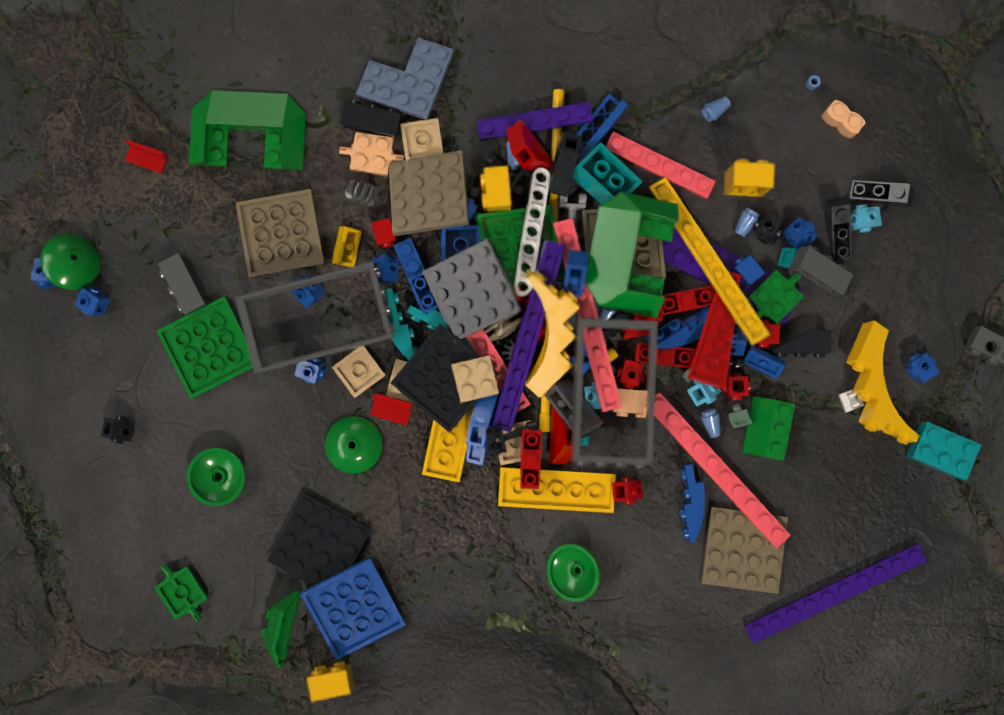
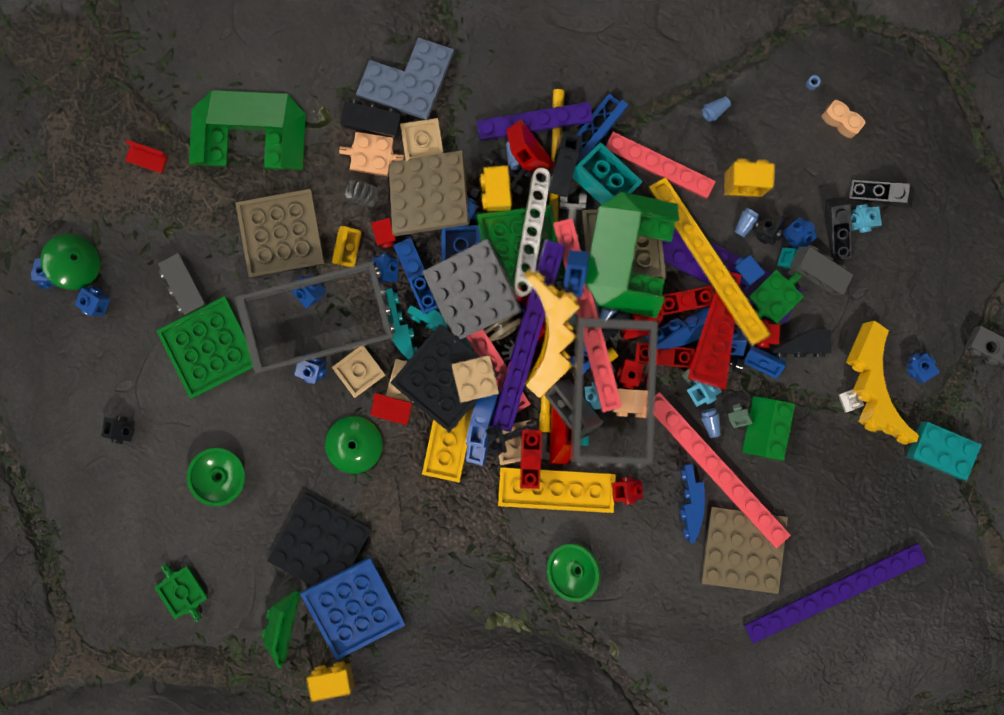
red brick [722,373,751,400] -> none

